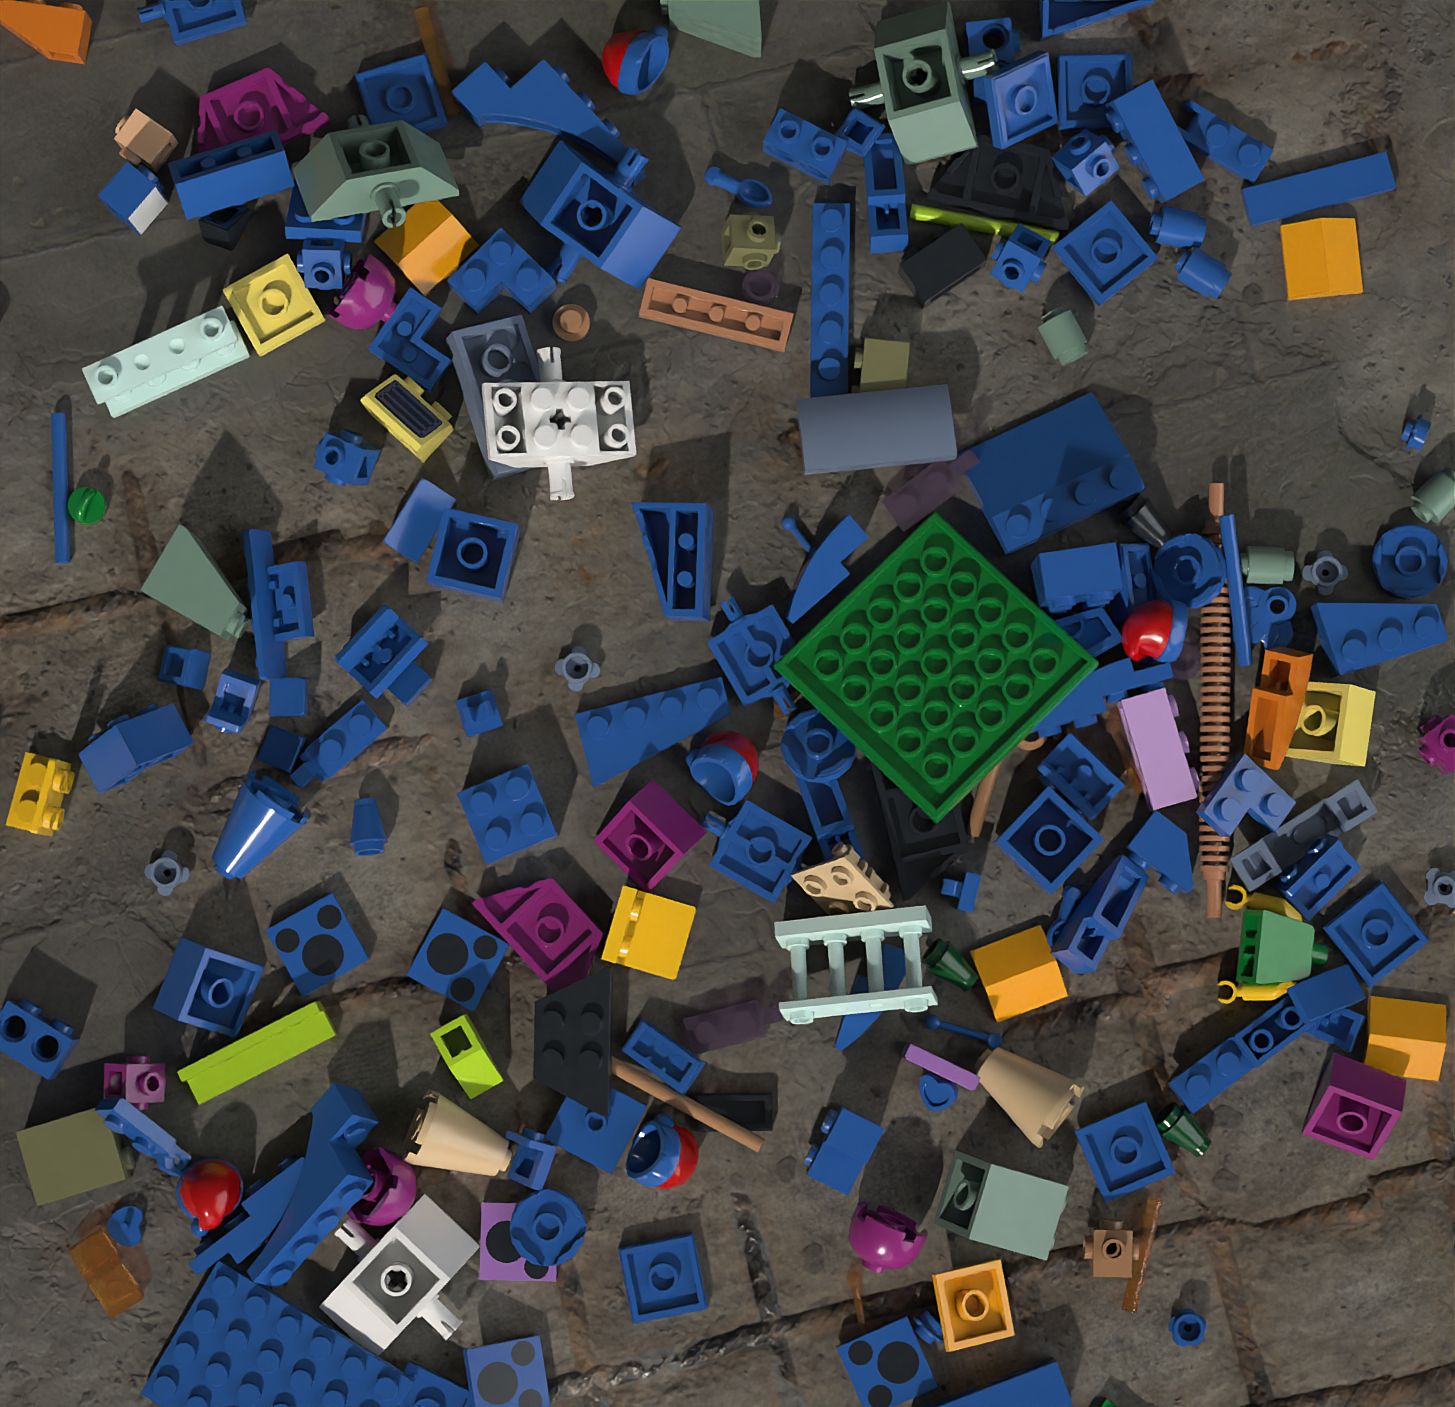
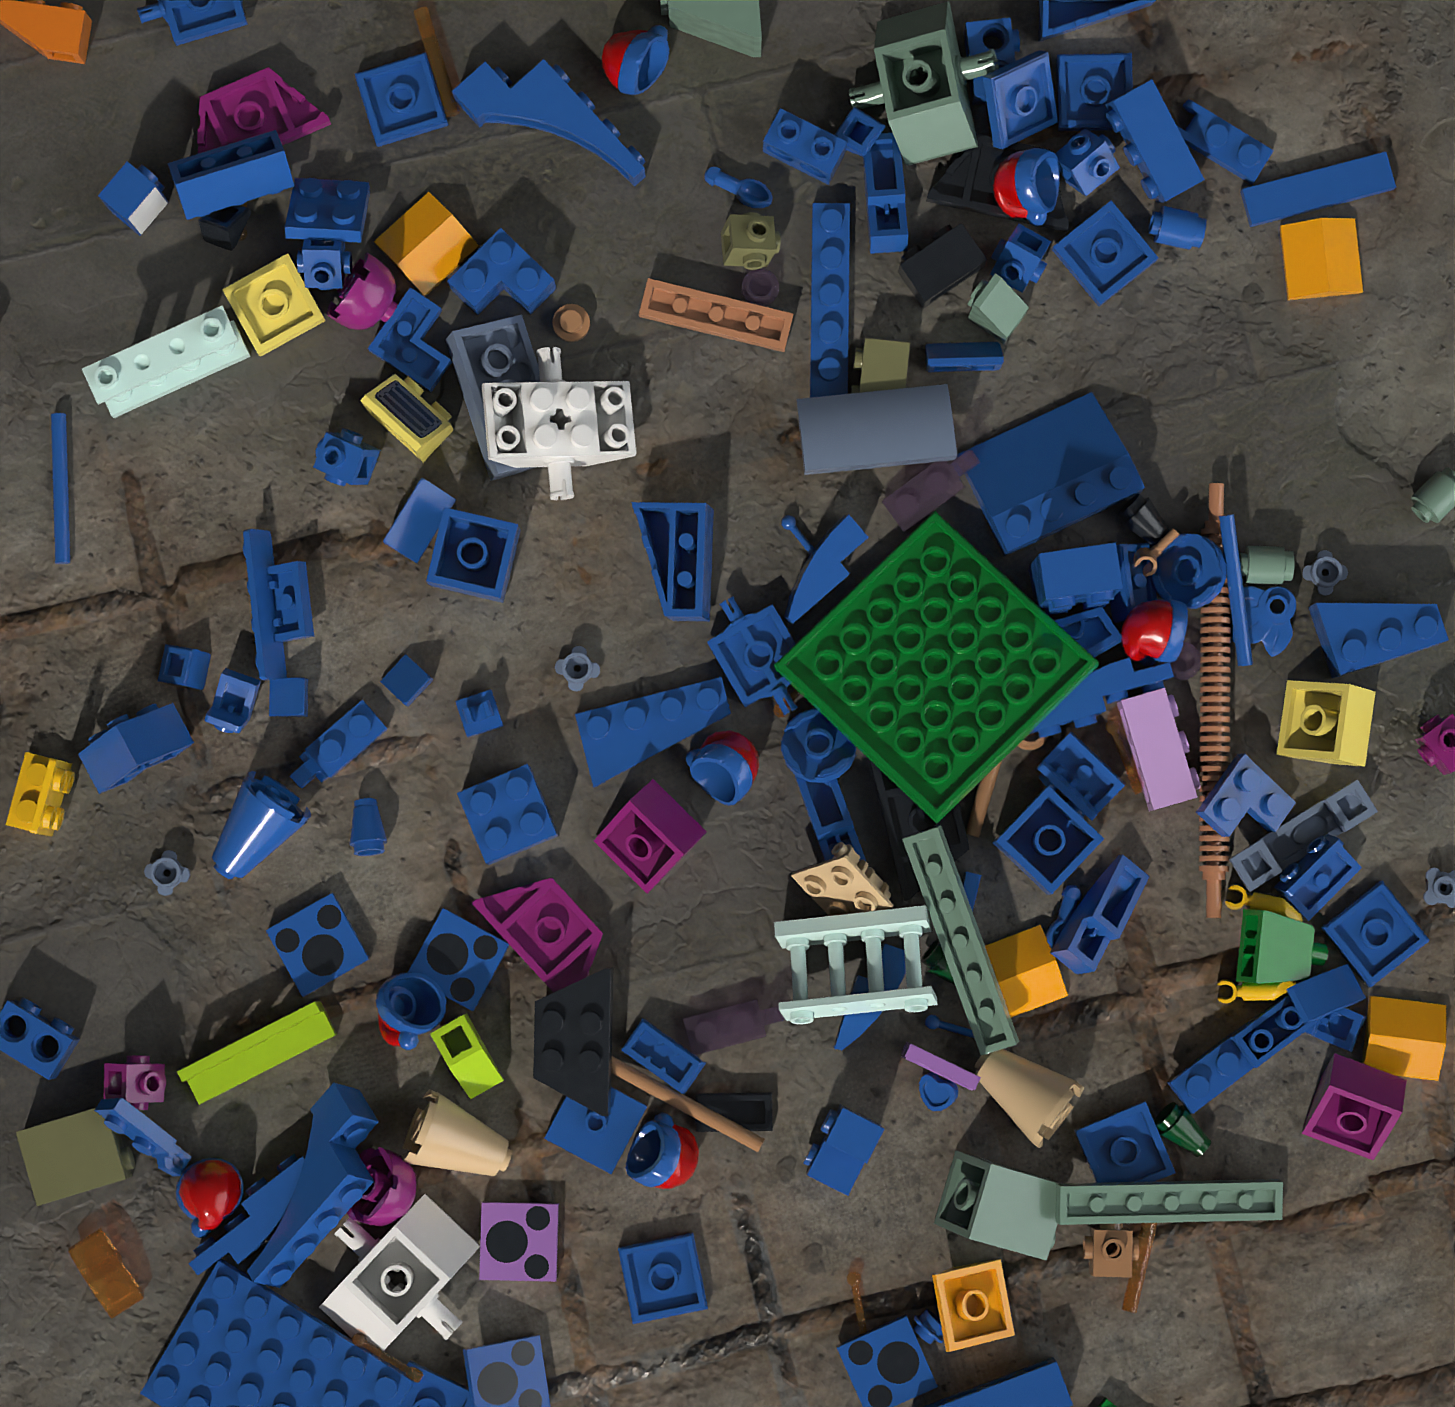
green tile [68,487,108,526] -> none
blue piece [106,1205,144,1247] -> none
light nougat brick [114,109,178,173] -> none
sand green slope [141,524,250,643] -> none
blue slope [153,937,264,1038] -> none
blue slope [257,725,307,774] -> none
sand green slope [293,115,459,228] -> none
blue bracket [334,605,428,699] -> none
blue bracket [505,1127,557,1191] -> none
blue tile [510,1188,587,1266] -> none
blue slope [519,140,682,289] -> none
yellow bracket [601,885,696,980] -> none
blue plate [701,800,812,904] -> none
magenta cylinder [849,1202,928,1273] -> none
lime bar [909,204,1059,246] -> none
sand green brick [1038,307,1089,366] -> none
blue slope [1124,810,1194,895] -> none
blue plate [1168,1309,1207,1347] -> none
blue brick [1174,247,1232,299] -> none
orange slope [1244,646,1313,770] -> none
blue tile [1370,523,1448,600] -> none
blue plate [1401,414,1432,450] -> none
none -> clear orange hinge [352,1333,423,1382]
none -> blue piece [376,972,446,1050]
none -> sand green plate [902,825,1019,1056]
none -> blue slope [925,342,1004,372]
none -> sand green slope [967,273,1029,344]
none -> blue piece [993,148,1060,226]
none -> sand green plate [1056,1179,1283,1225]
none -> medium nougat hand [1134,528,1180,576]

